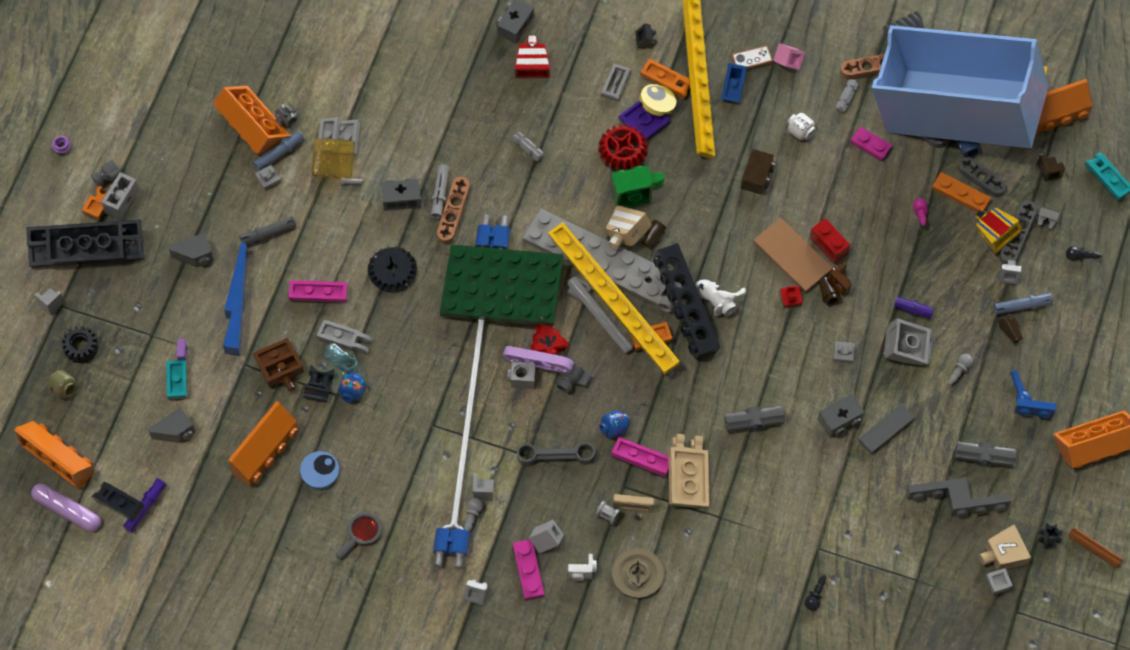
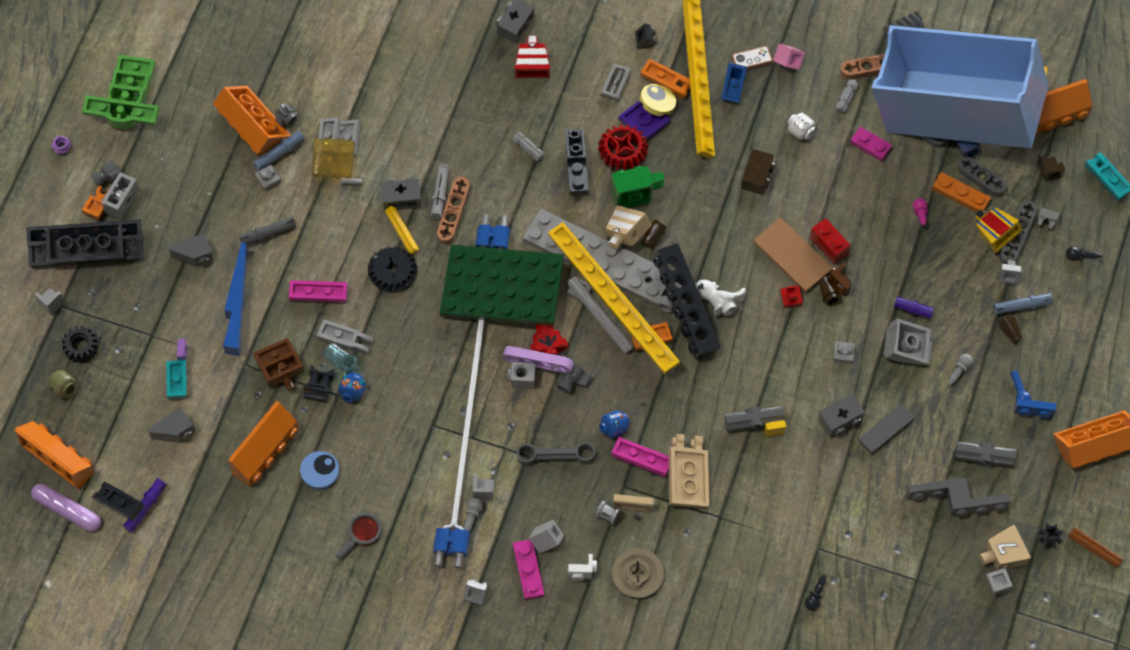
none -> bright green slope [82,55,160,129]
none -> yellow axle [385,206,419,255]
none -> black slope [565,129,589,196]
none -> yellow tile [764,420,786,437]

